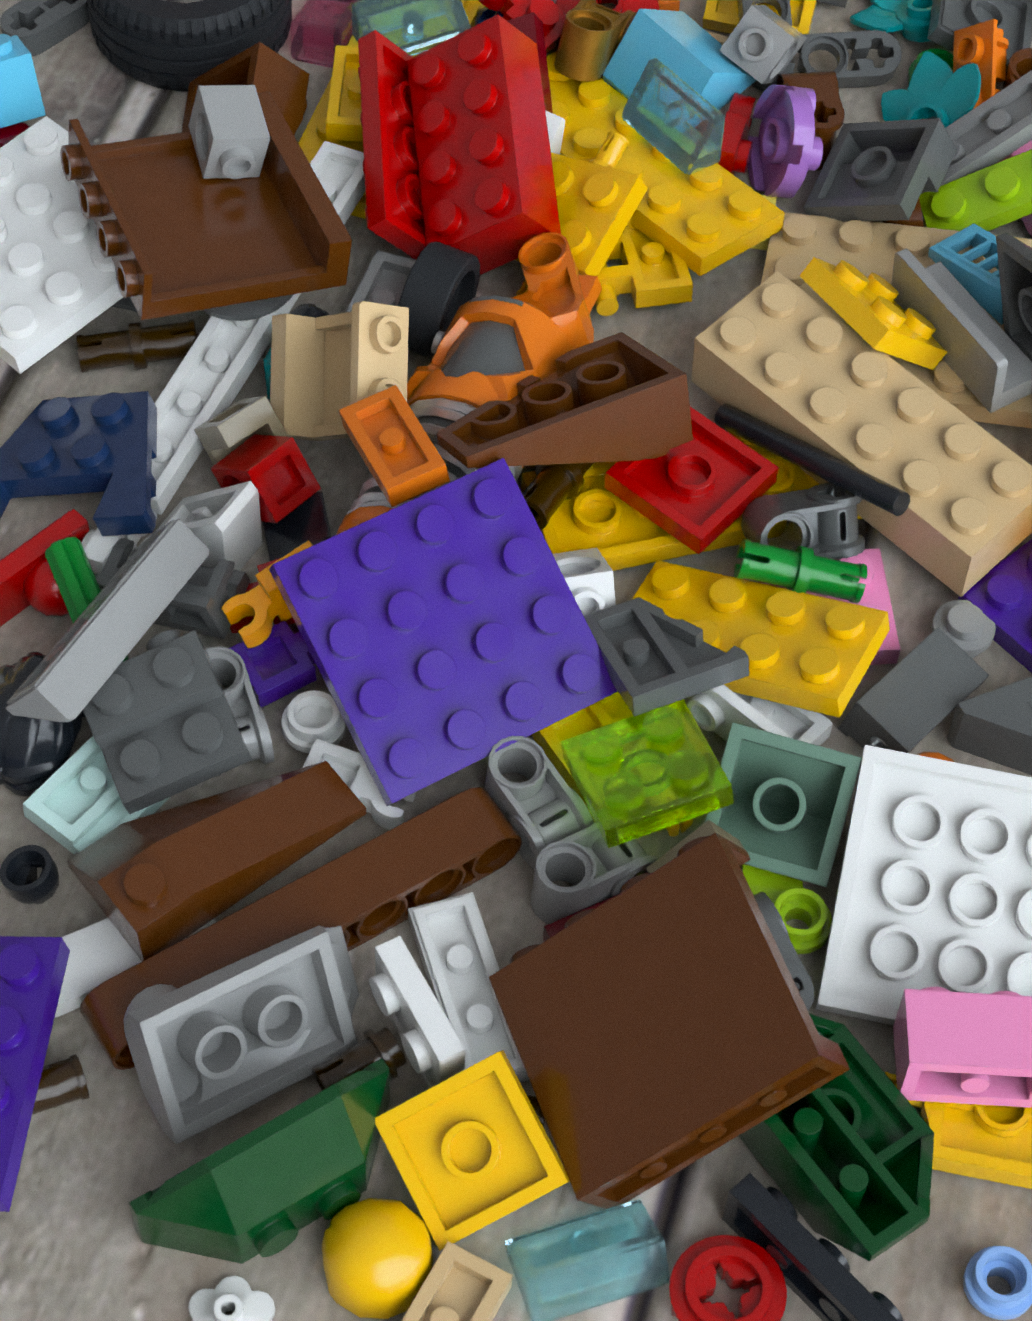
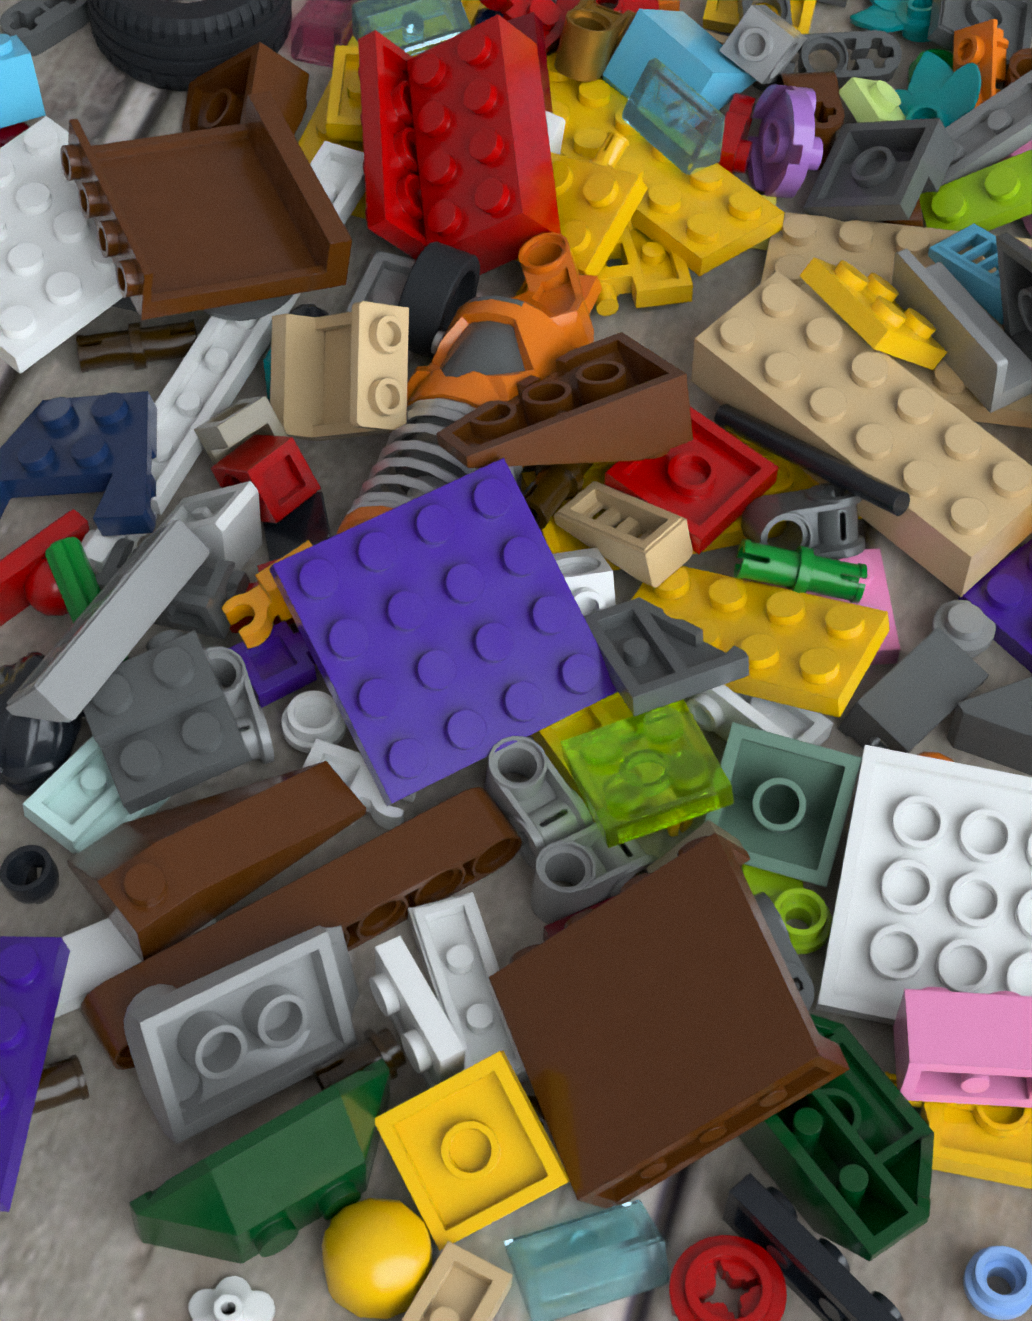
light grey brick [189,85,270,179] -> none
orange plate [339,385,450,507] -> none
none -> tan slope [554,481,693,588]
none -> yellowish green plate [839,77,906,123]

